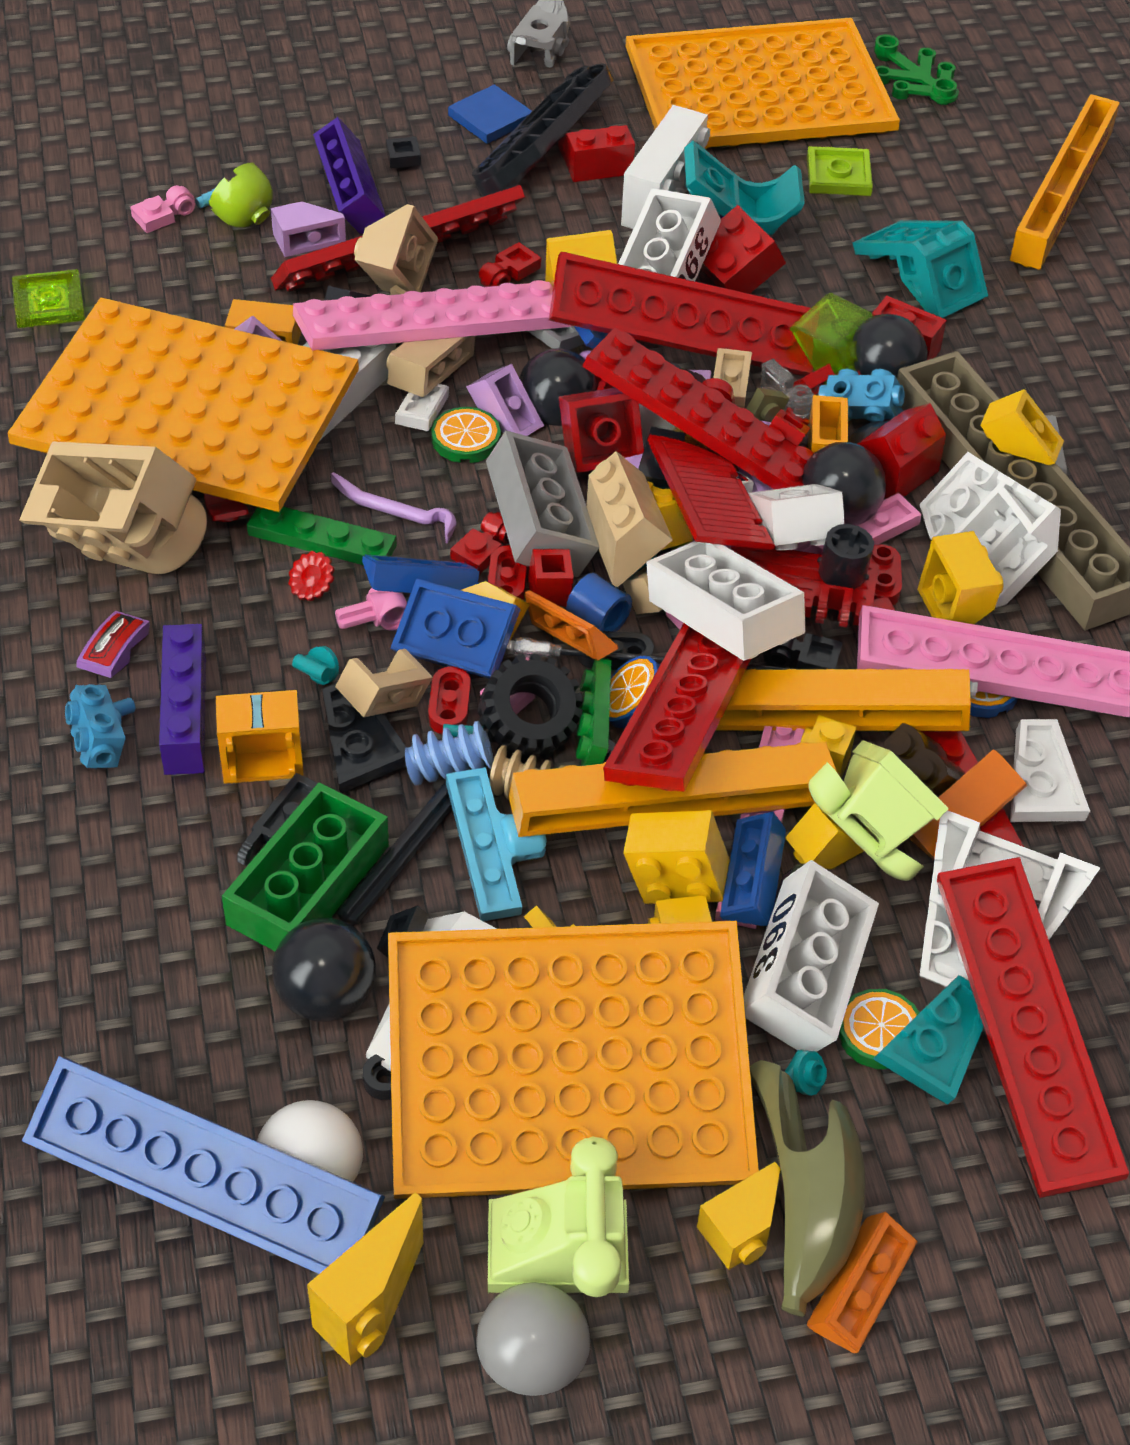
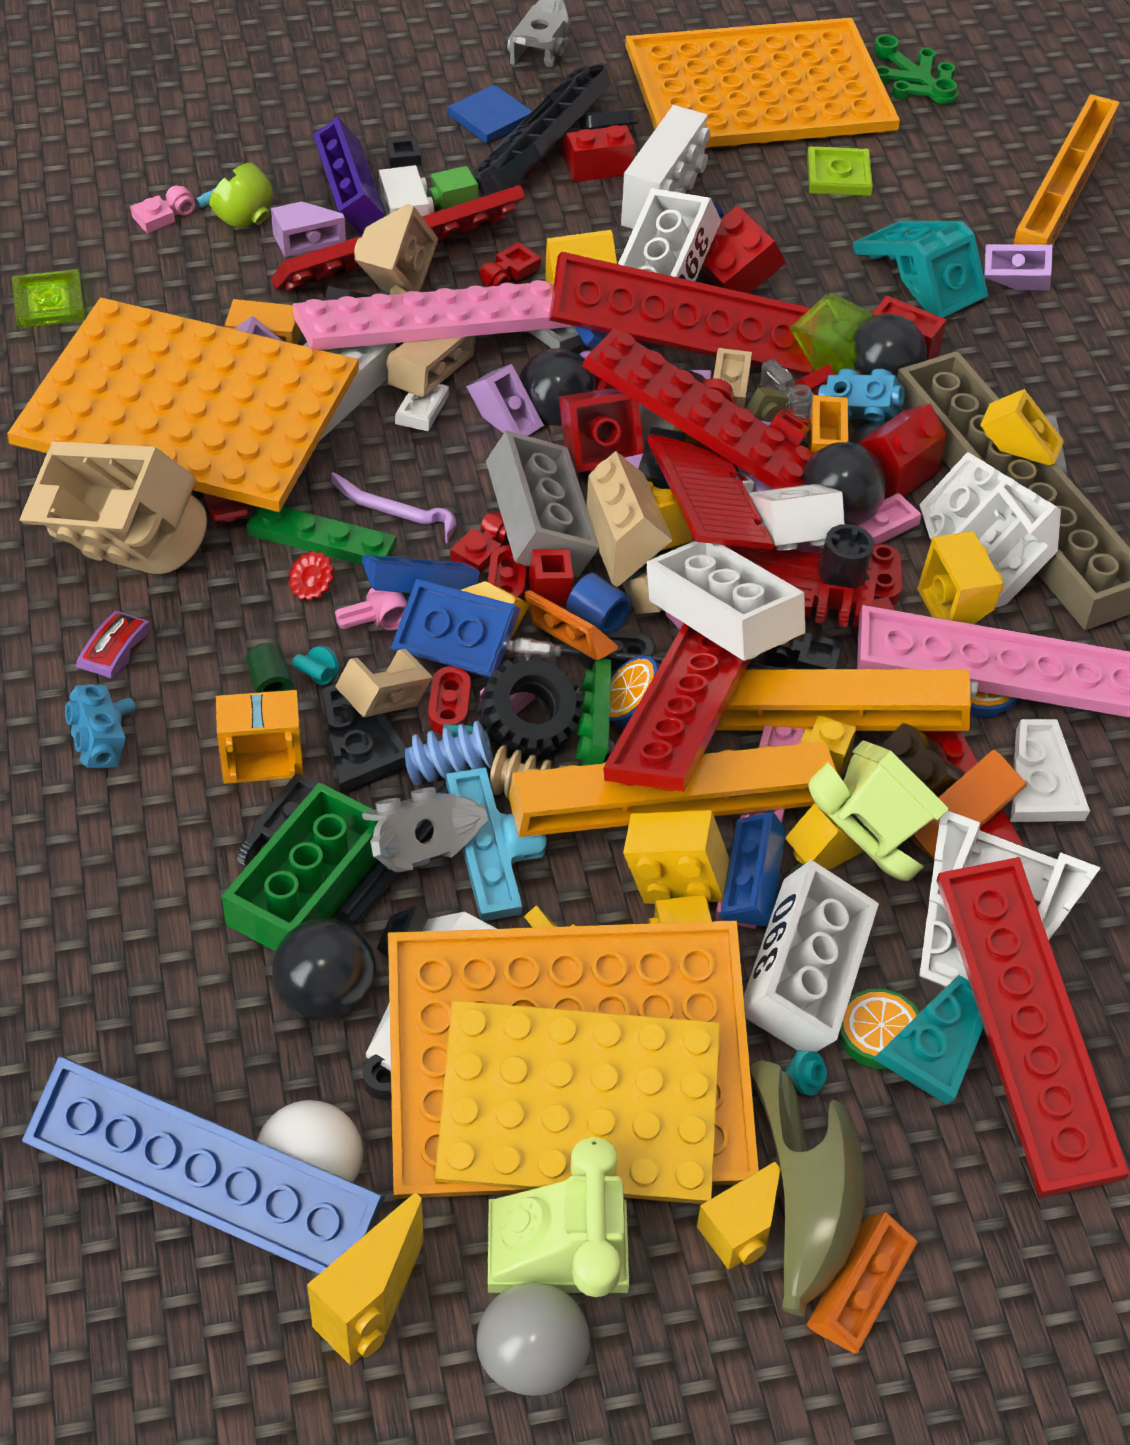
dark purple brick [159,624,206,775] -> none
tile [431,407,501,463] -> none
teal bracket [684,140,805,236] -> none
none -> dark green brick [245,643,294,693]
none -> light grey piece [362,787,488,872]
none -> white brick [379,165,434,216]
none -> bright green brick [428,166,478,211]
none -> yellow plate [435,1001,720,1204]
none -> black plate [579,110,639,132]
none -> lavender slope [984,244,1053,291]

